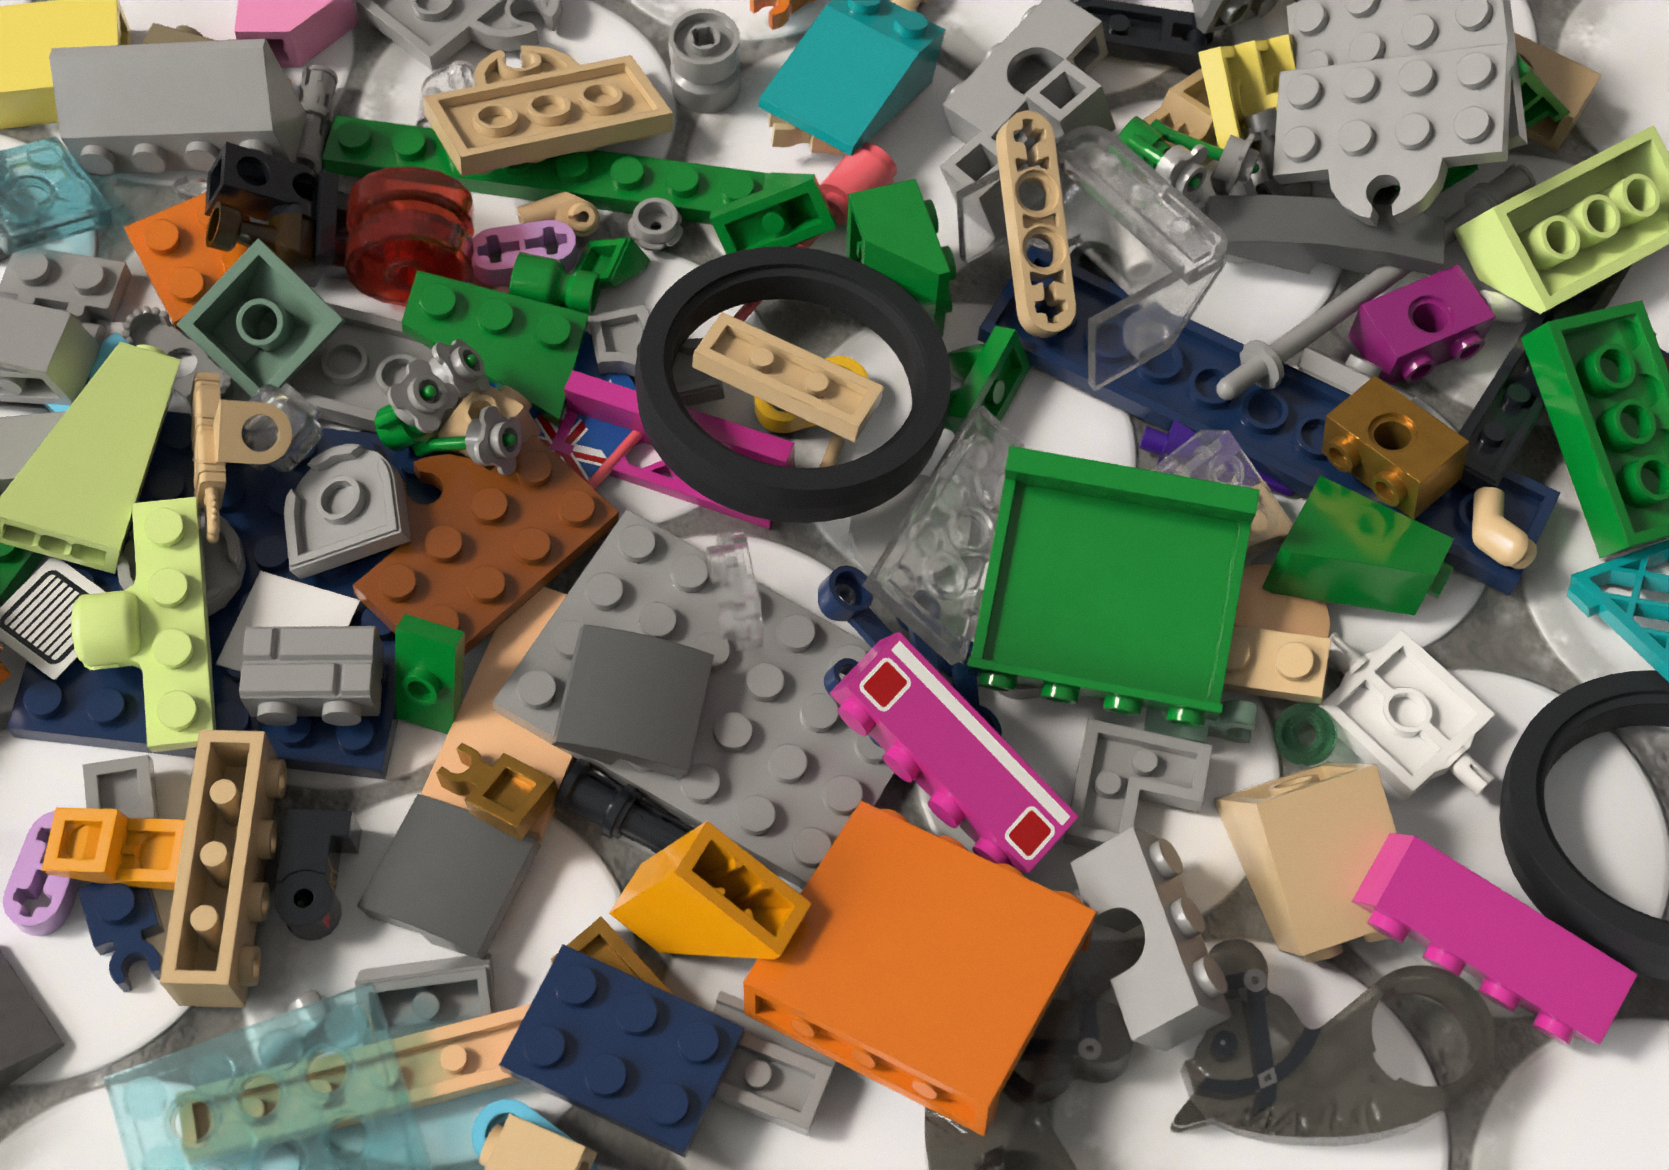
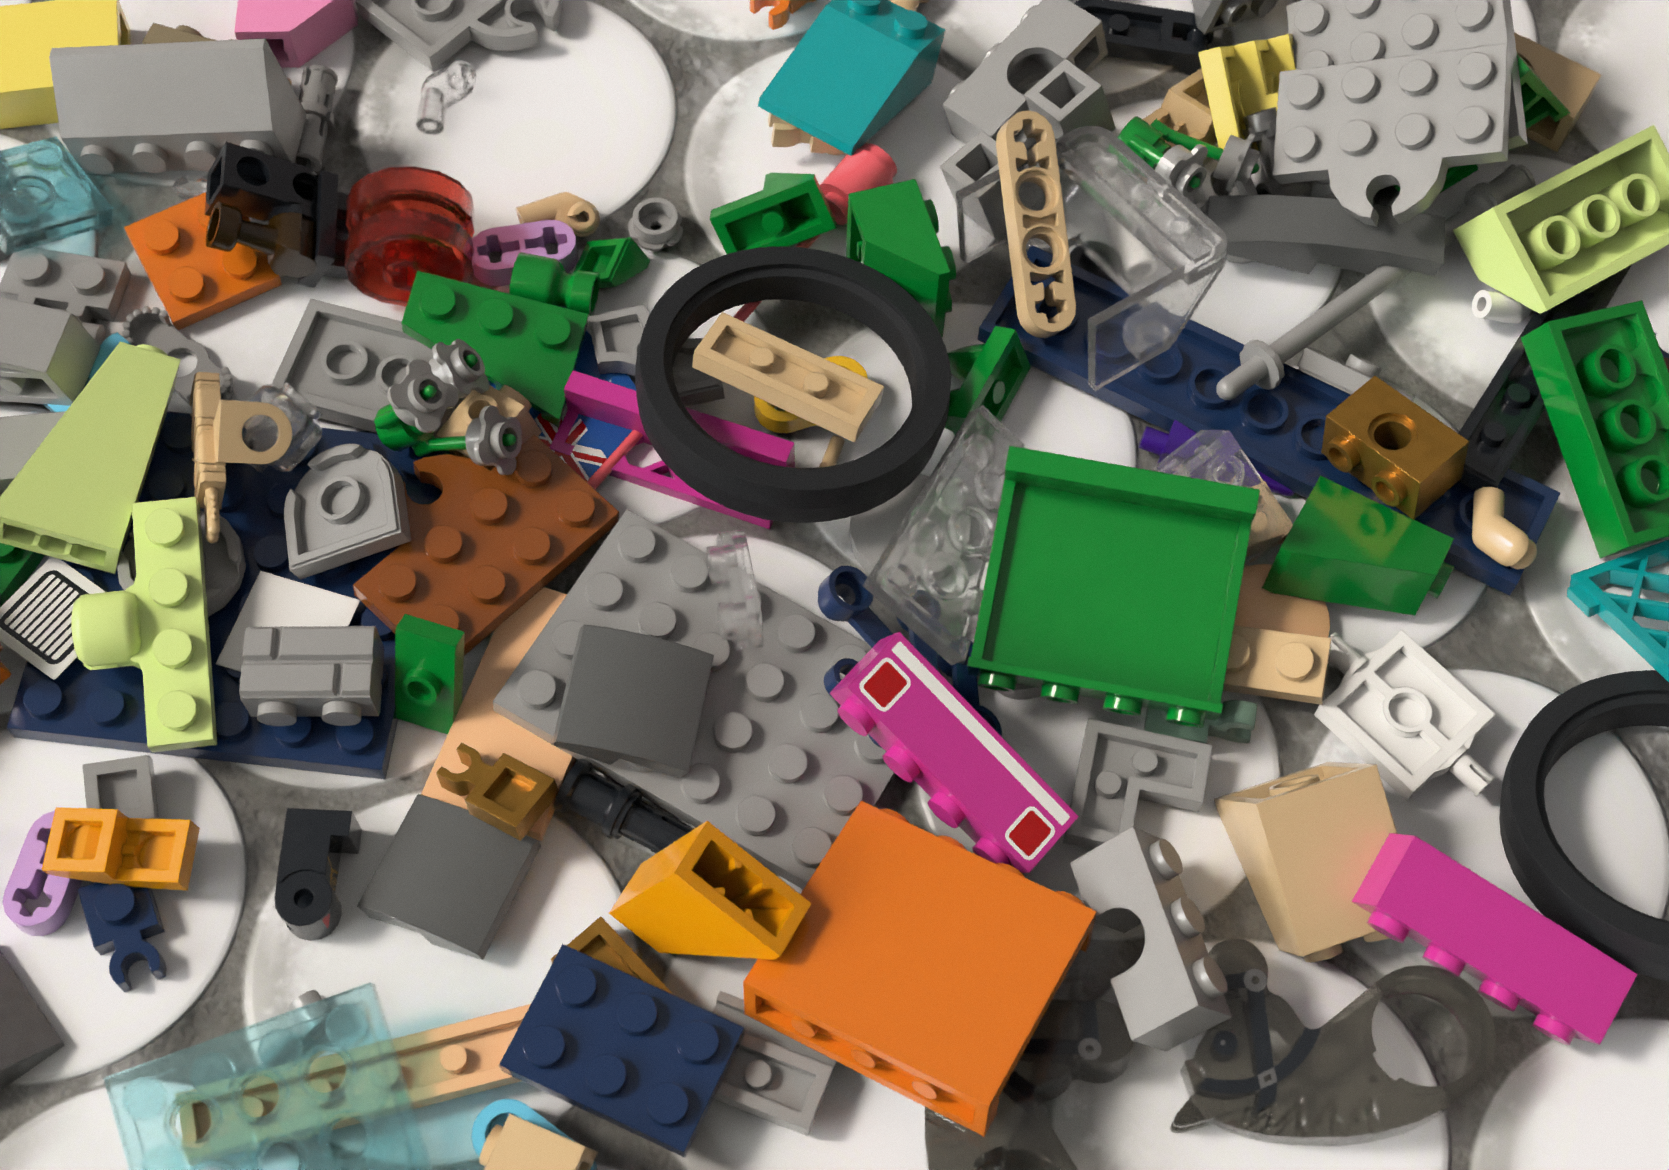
tan brick [159,730,287,1008] -> none
sand green slope [176,238,346,403] -> none
green plate [322,115,769,225] -> none
light grey slope [355,953,497,1046] -> none
tan plate [423,45,673,176] -> none
light grey wheel [669,9,741,114] -> none
clear green plate [1274,703,1338,766] -> none
magenta brick [1348,264,1496,385] -> none

